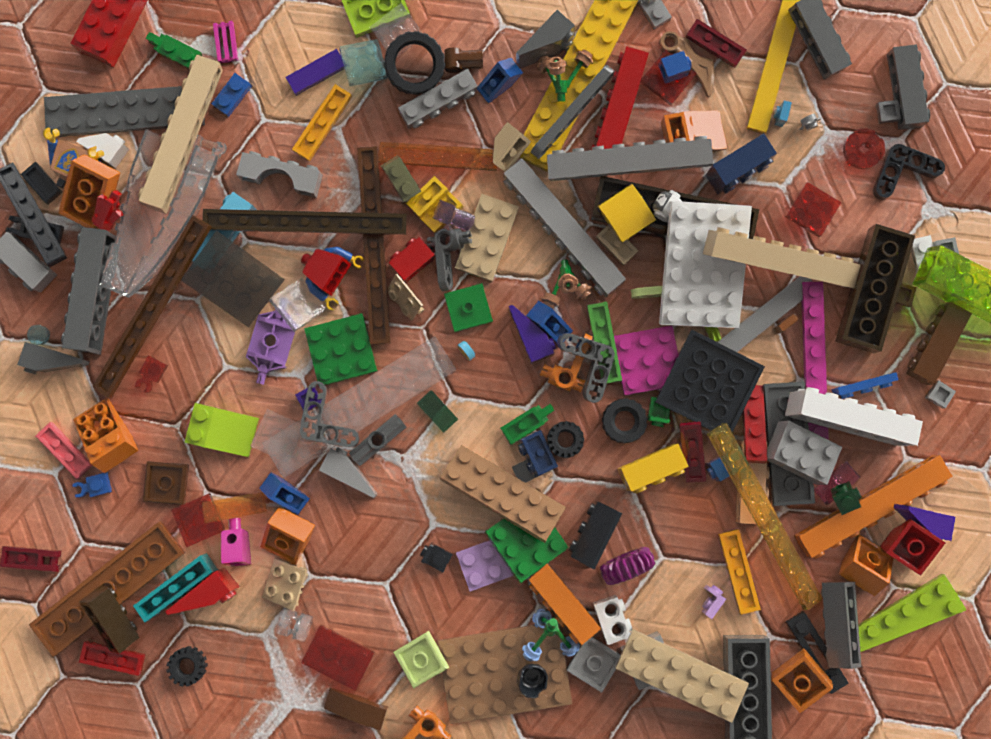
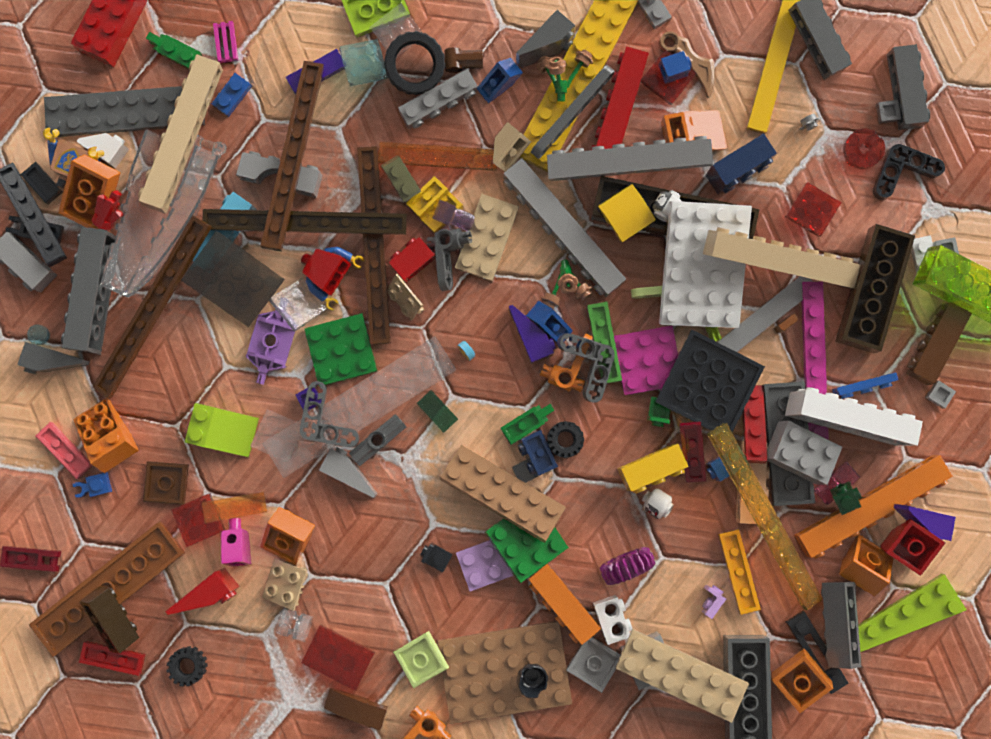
teal brick [133,553,218,622] -> none
clear red plate [135,355,168,393] -> none
blue slope [259,472,310,515] -> none
light orange plate [292,84,353,162] -> none
green plate [444,283,493,333] -> none
light blue plant [522,608,580,661] -> none
black slope [568,501,622,570] -> none
tan plate [596,224,638,266] -> none
black tyre [602,398,648,443] -> none
dark red plate [685,19,747,68] -> none
dark azure plate [773,100,792,127] -> none
reddish brown plate [896,283,917,308] -> none
none -> reddish brown plate [260,61,324,252]
none -> white head [642,489,674,519]

